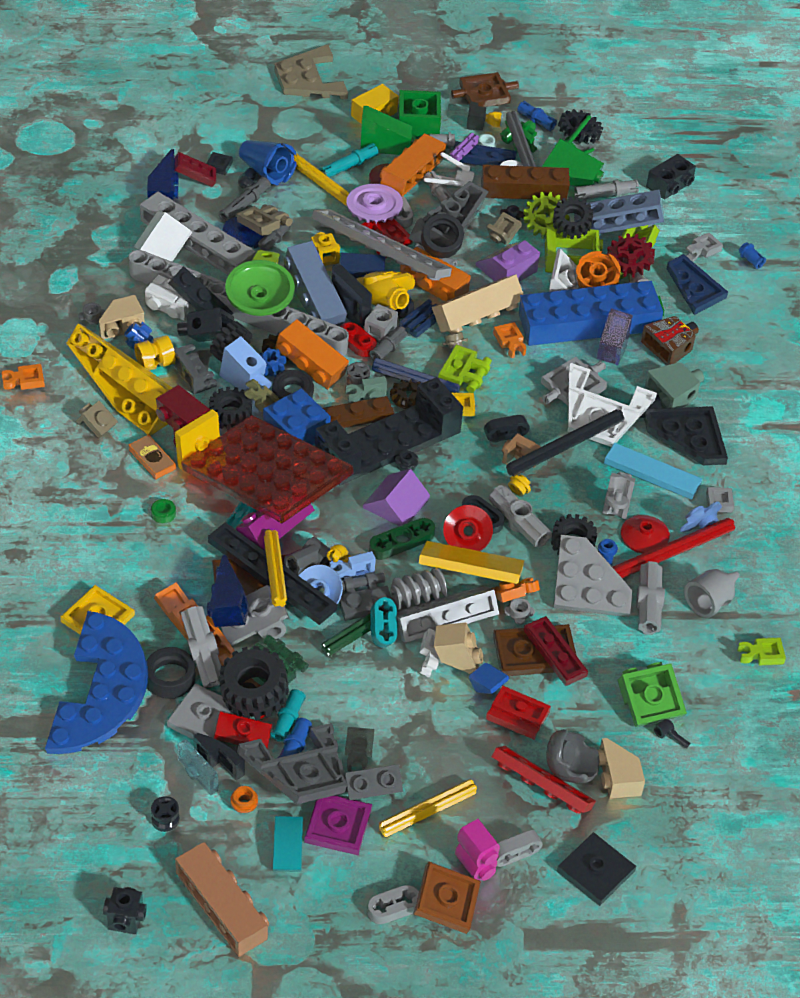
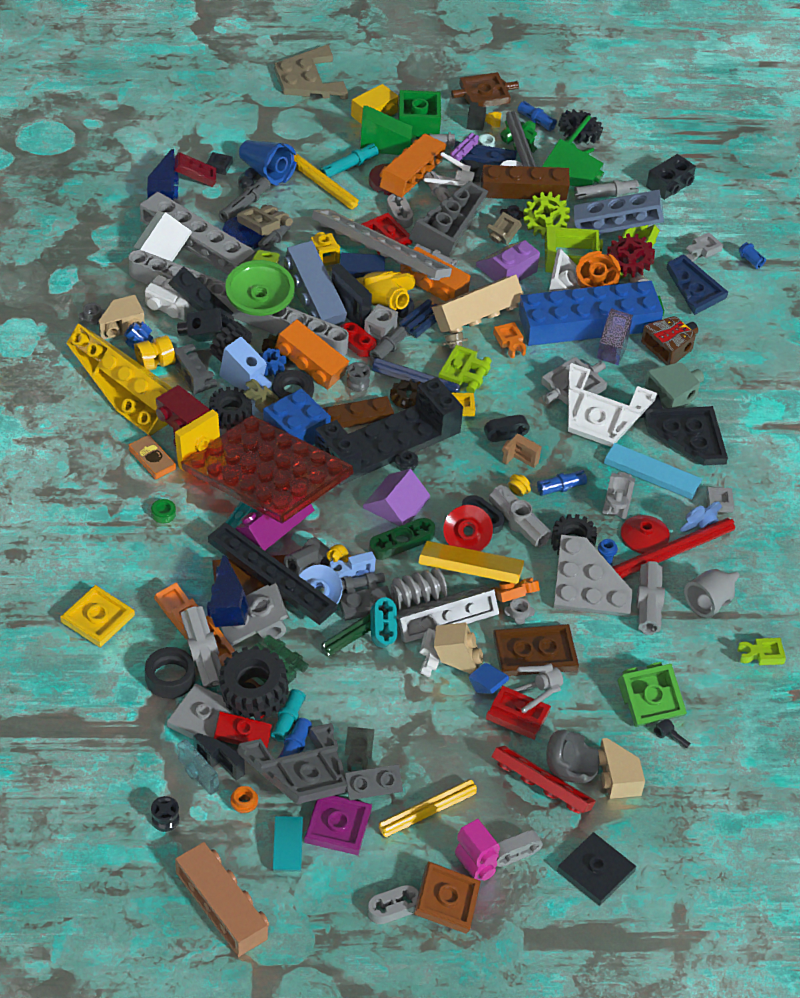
orange plate [1,364,45,390] -> none
blue plate [45,611,148,754] -> none
dark tan bracket [76,400,118,438] -> none
black brick [103,887,147,935] -> none
yellow axle [264,529,287,607] -> none
sand green plate [345,376,387,403] -> none
lavender gear [347,184,403,224] -> none
black tyre [421,213,464,259] -> none
black axle [506,409,625,476] -> none
dark red tile [524,616,588,686] -> none
black tyre [553,196,593,239] -> none
none -> black plate [461,159,484,183]
none -> light grey plant [512,663,563,713]
none -> blue pin [537,469,587,496]

